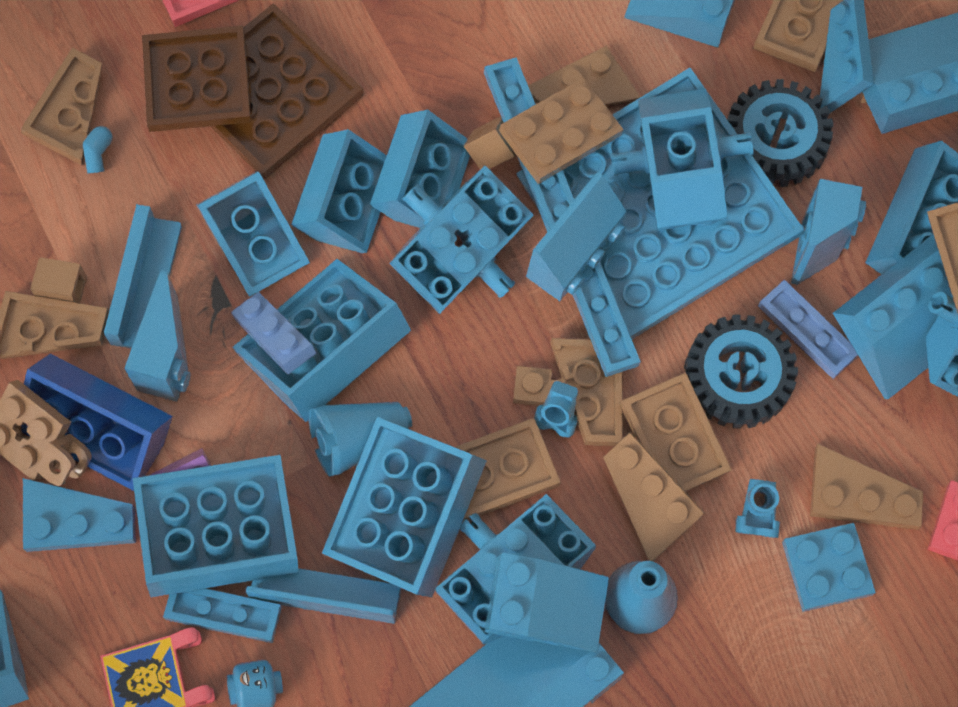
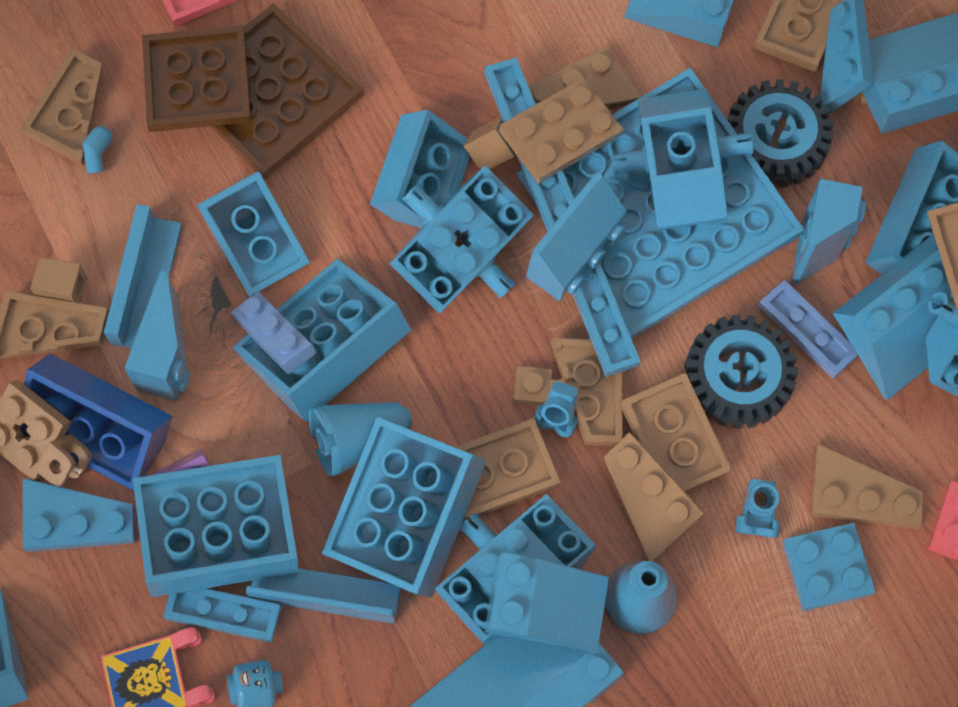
dark azure slope [291,129,387,253] -> none

